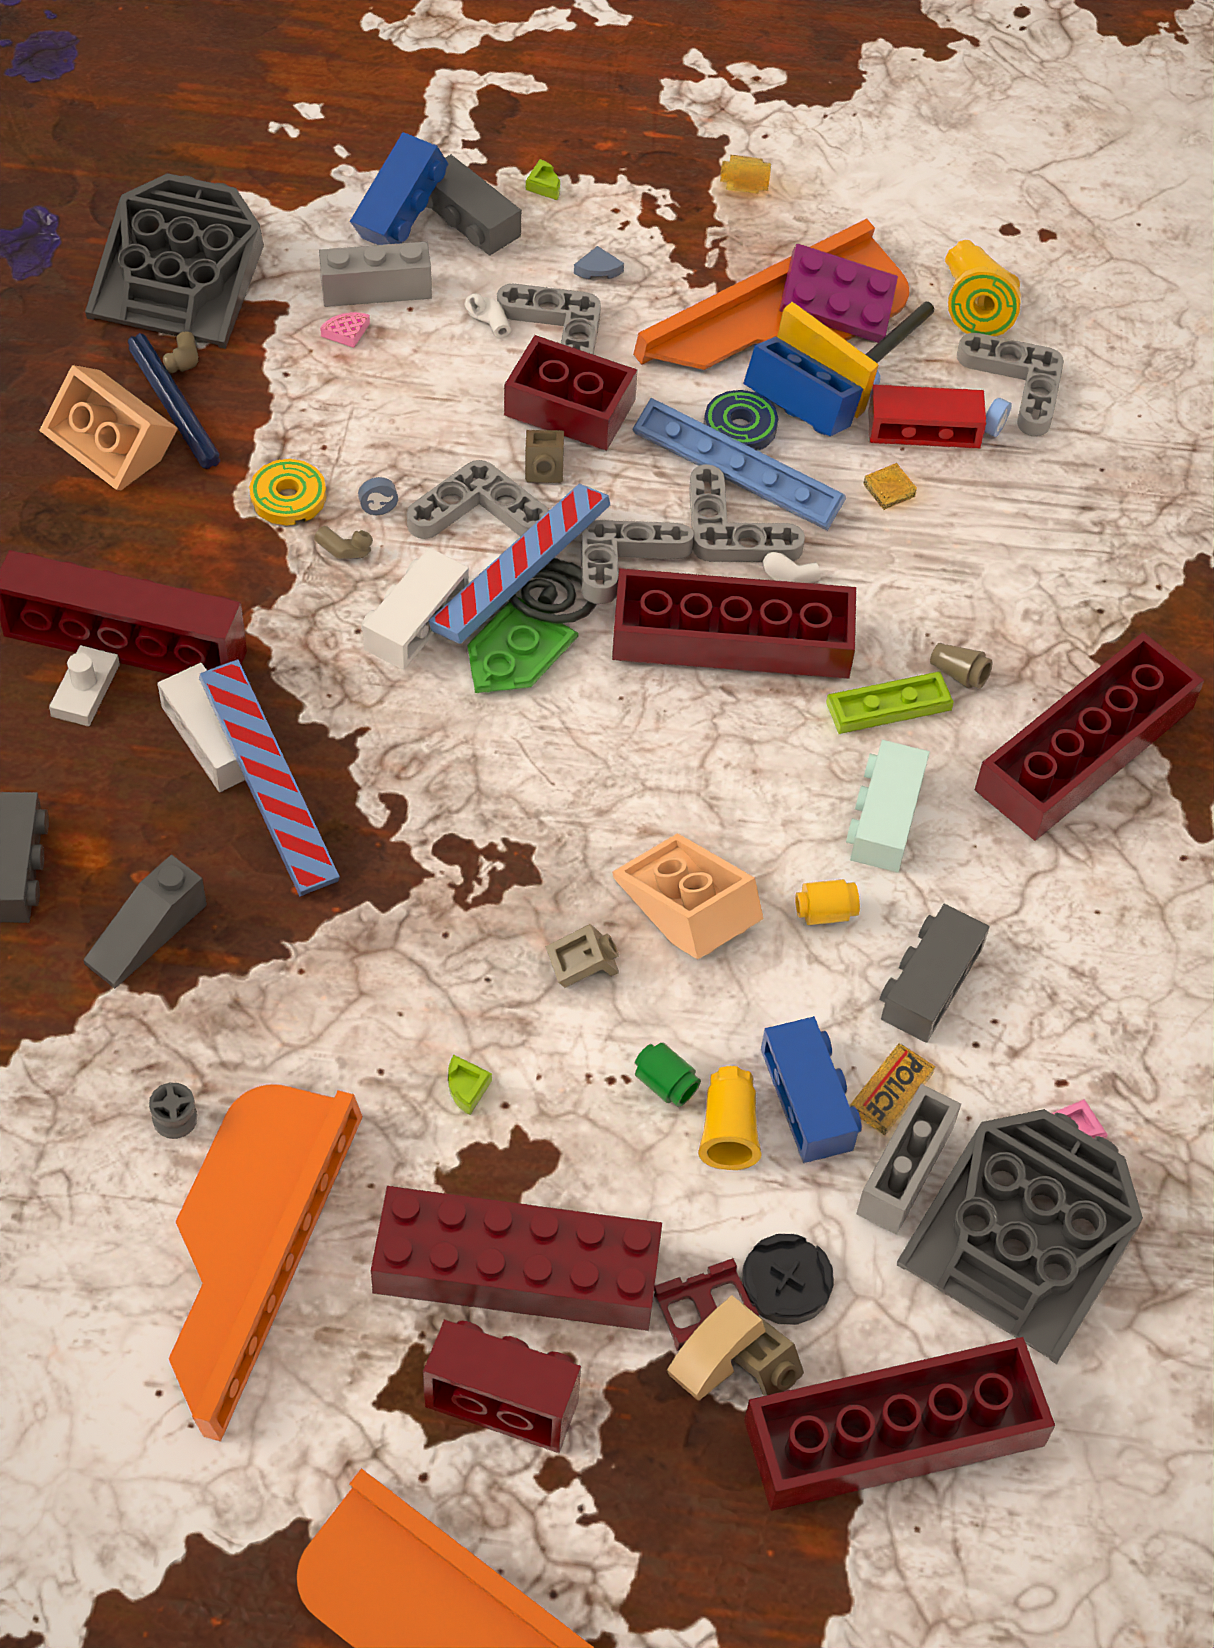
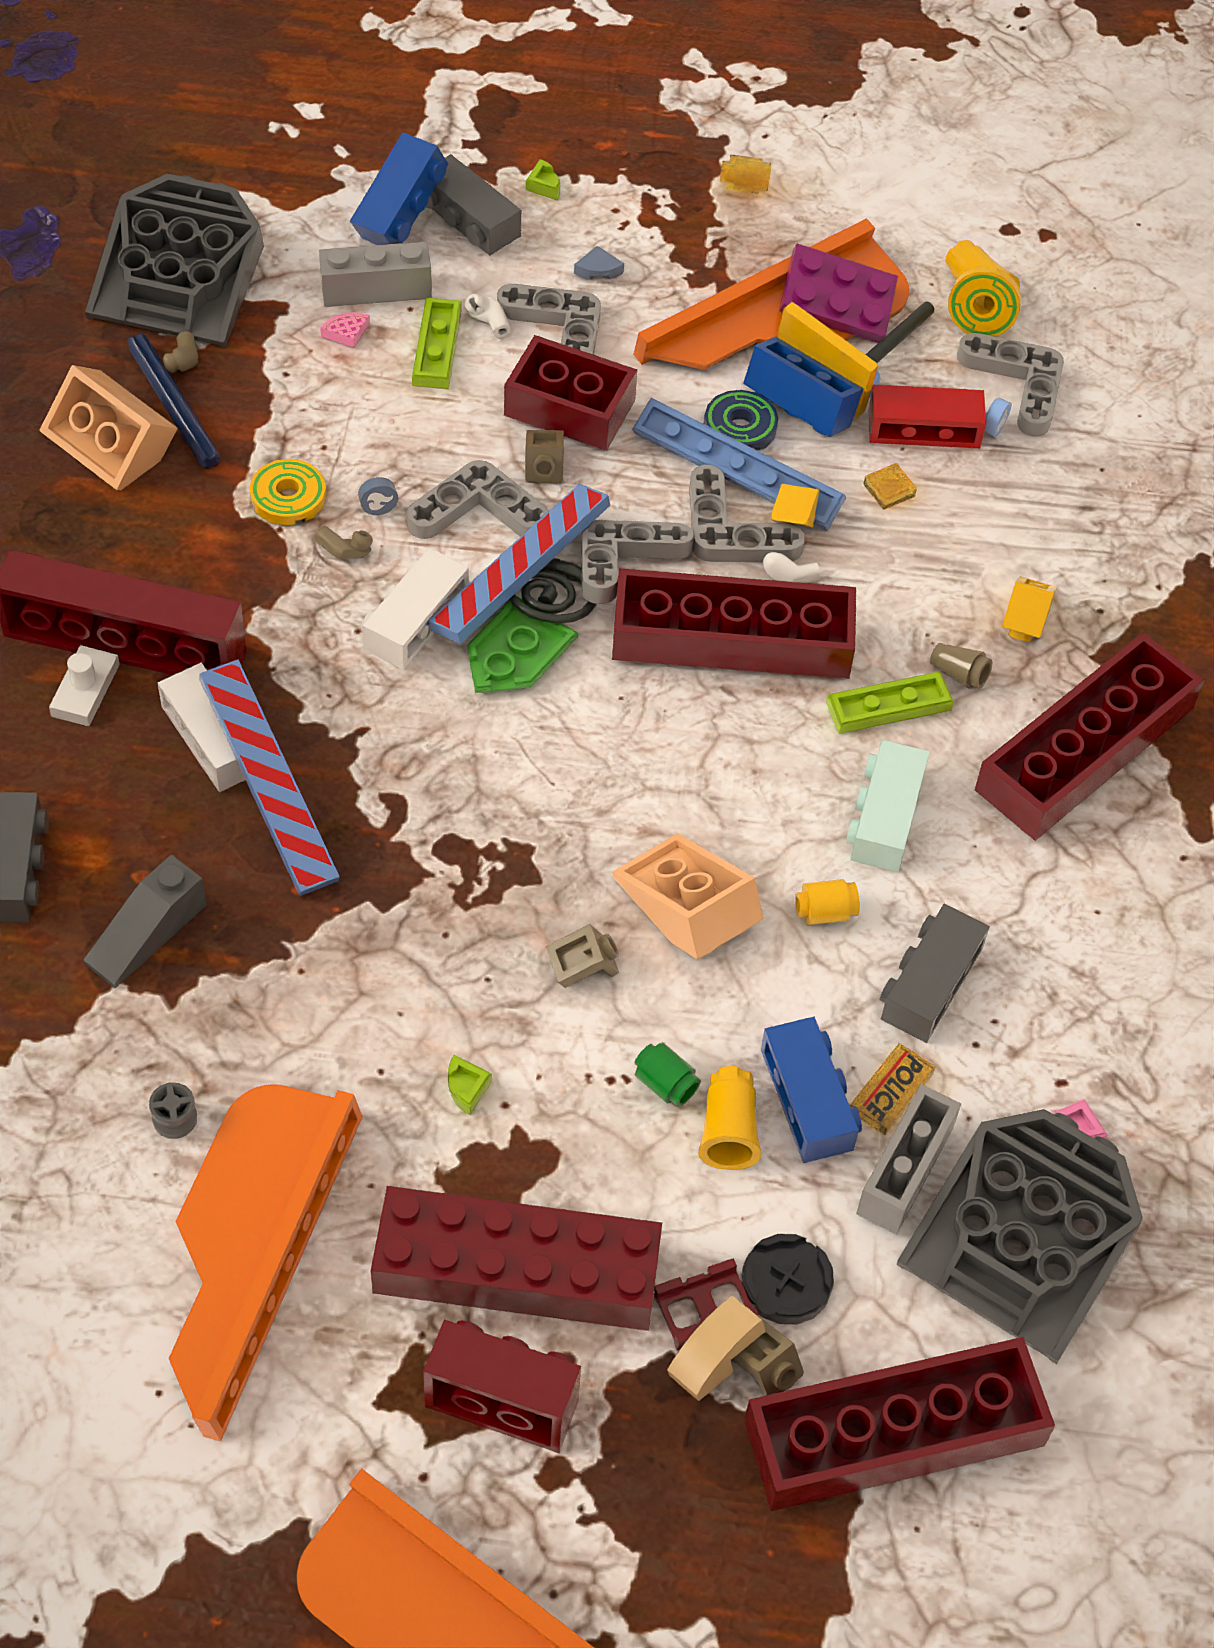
none -> lime tile [412,297,462,389]
none -> yellow slope [771,484,820,528]
none -> yellow slope [1002,576,1057,642]

